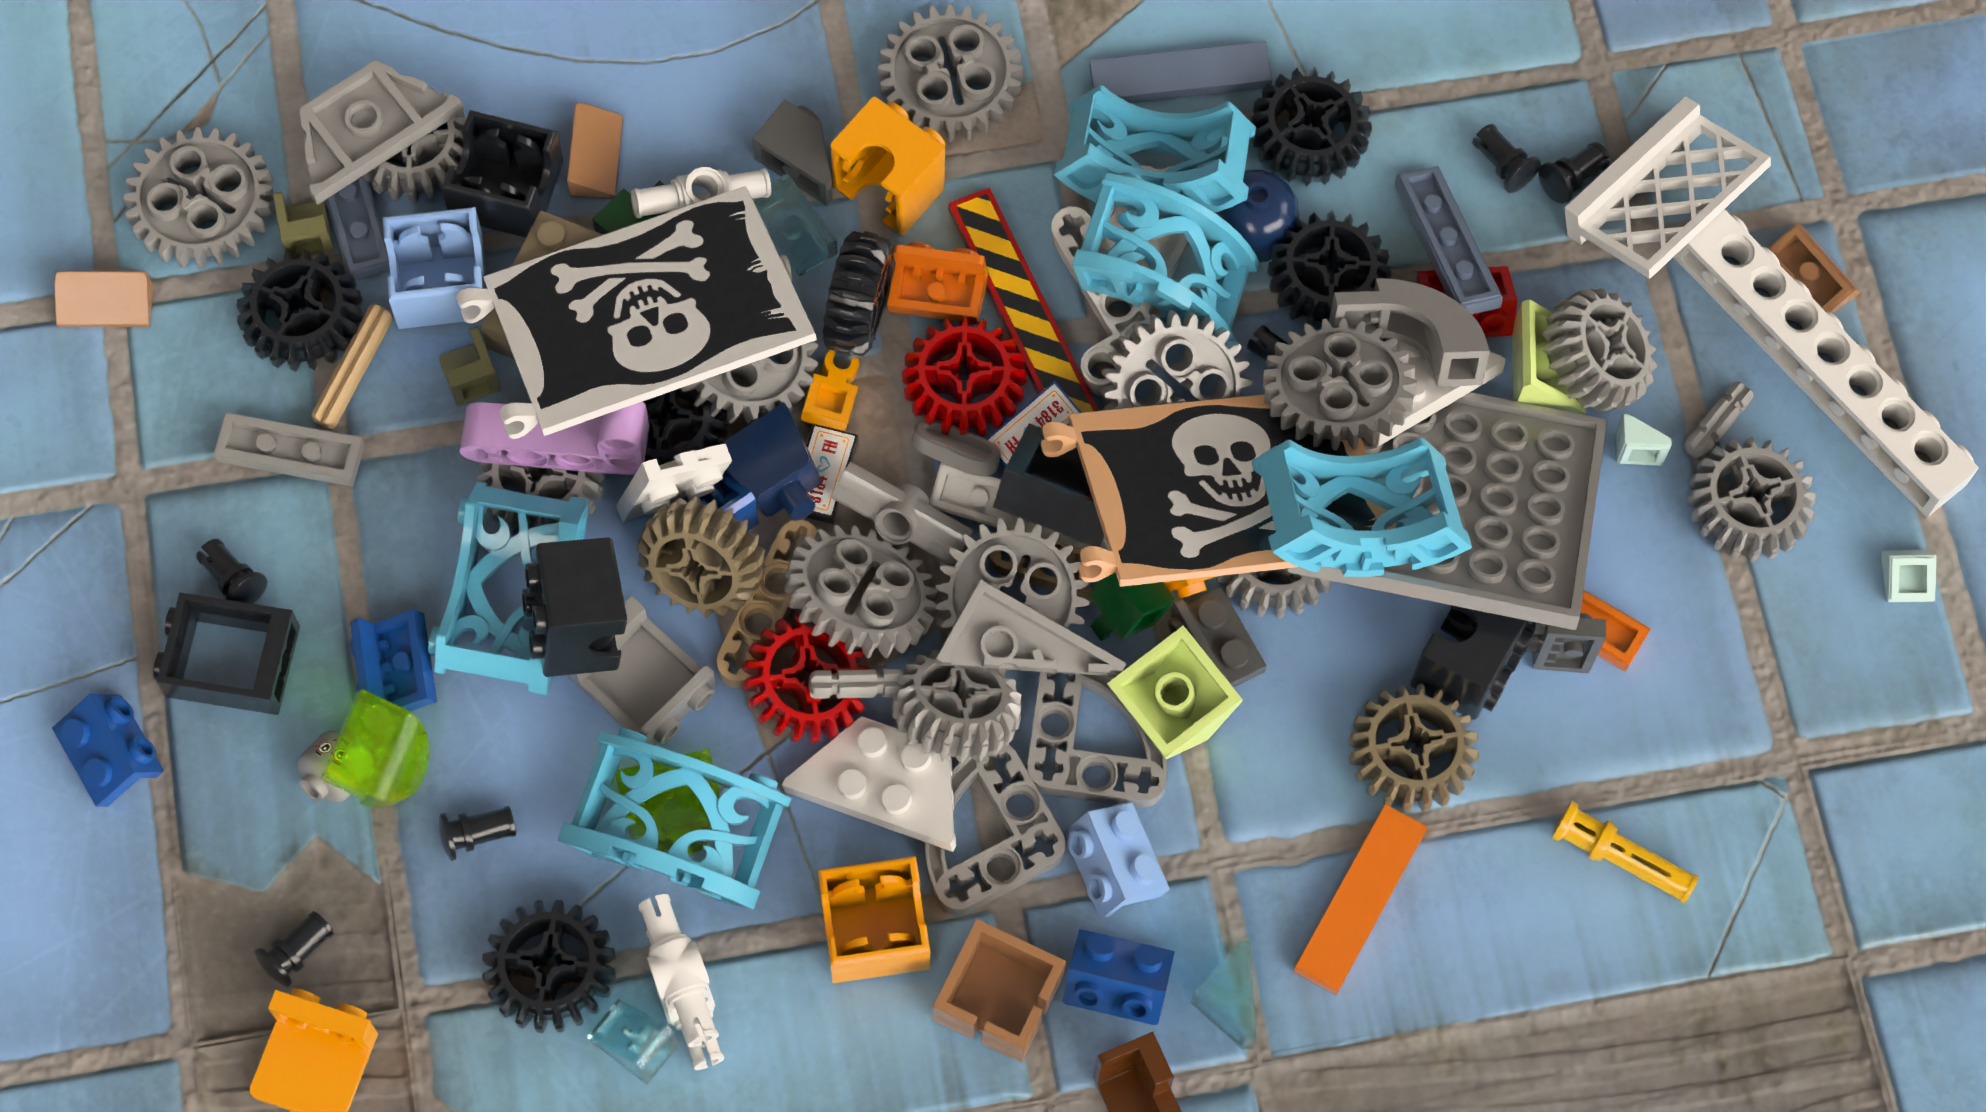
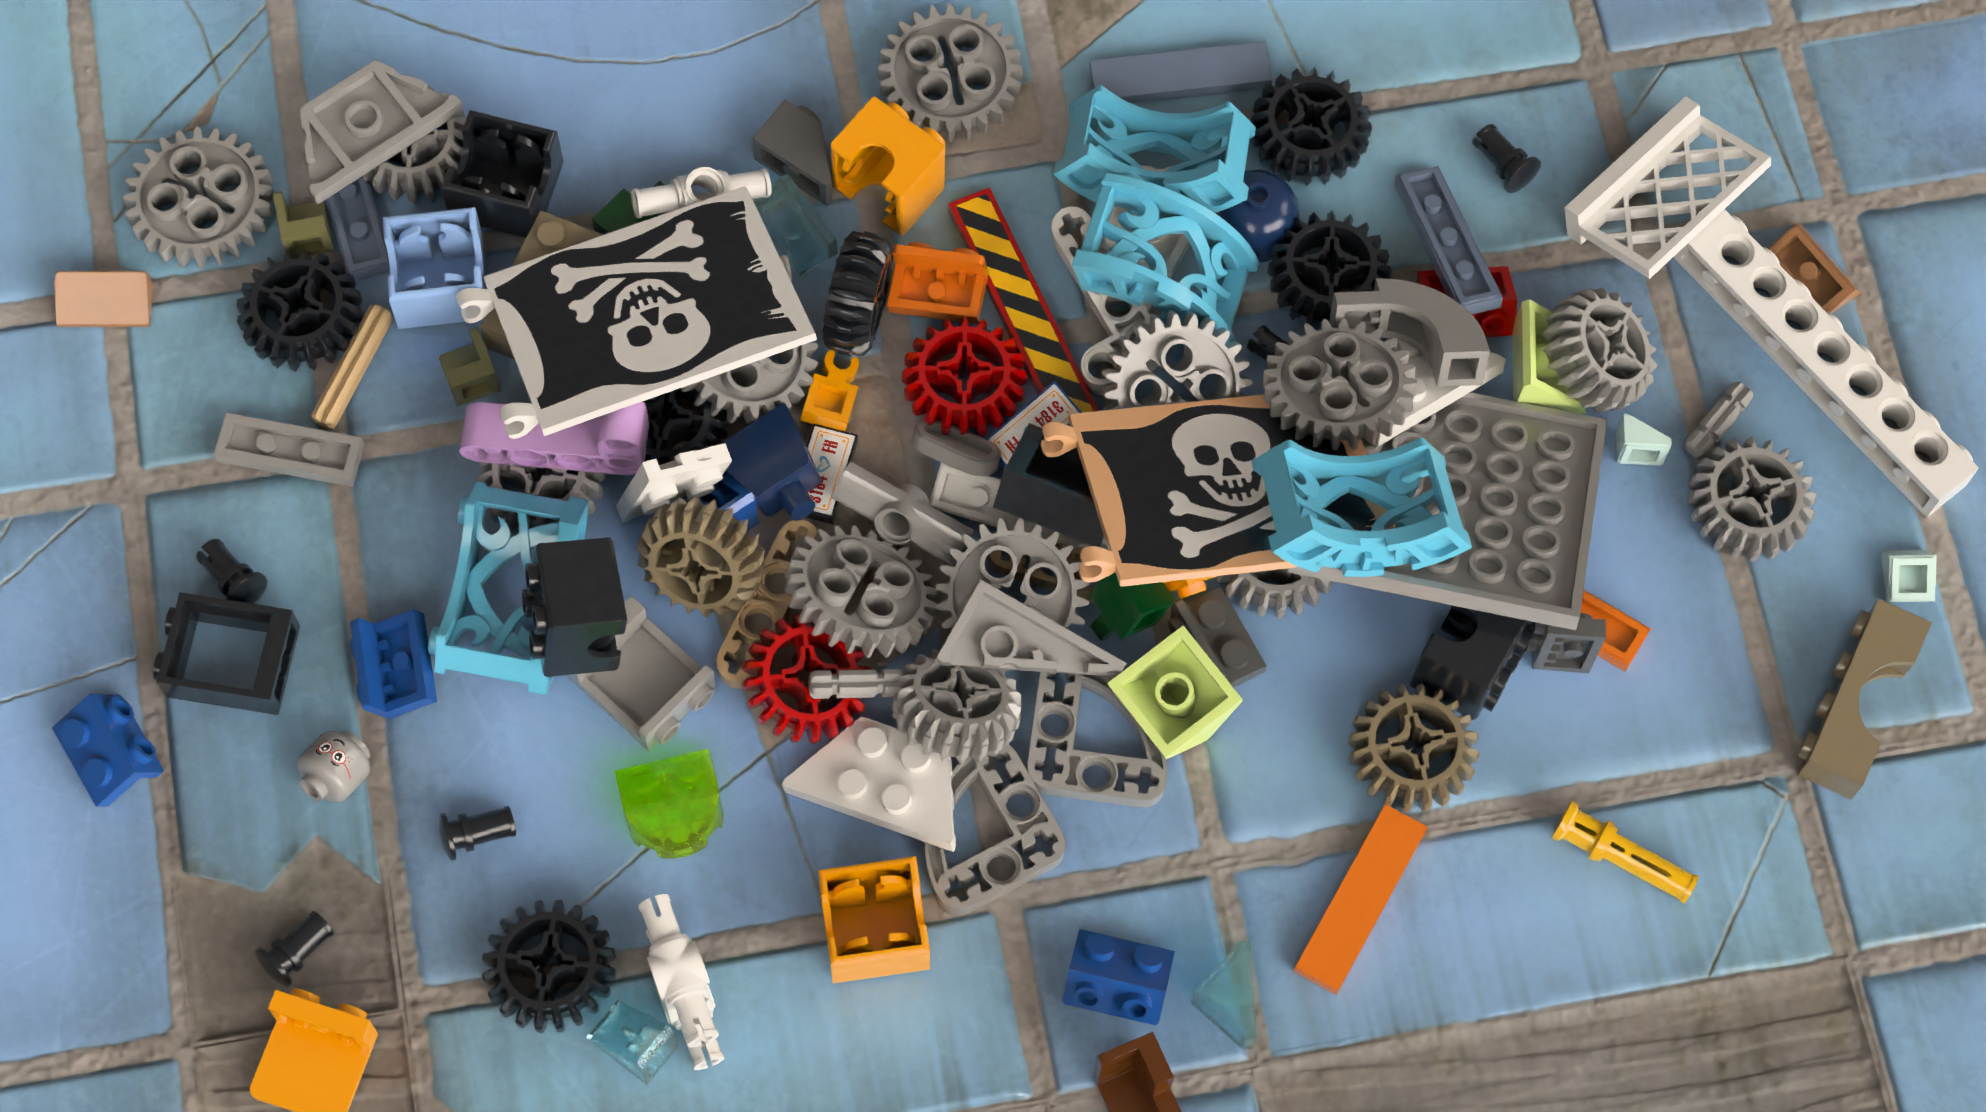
clear neon green slope [320,689,429,808] -> none
medium azure fence [557,728,791,909] -> none
medium nougat slope [567,103,623,199] -> none
medium nougat piece [933,919,1066,1063] -> none
light blue bracket [1064,803,1170,918] -> none
black pin [1538,142,1610,204] -> none
none -> dark tan arch [1797,599,1932,799]

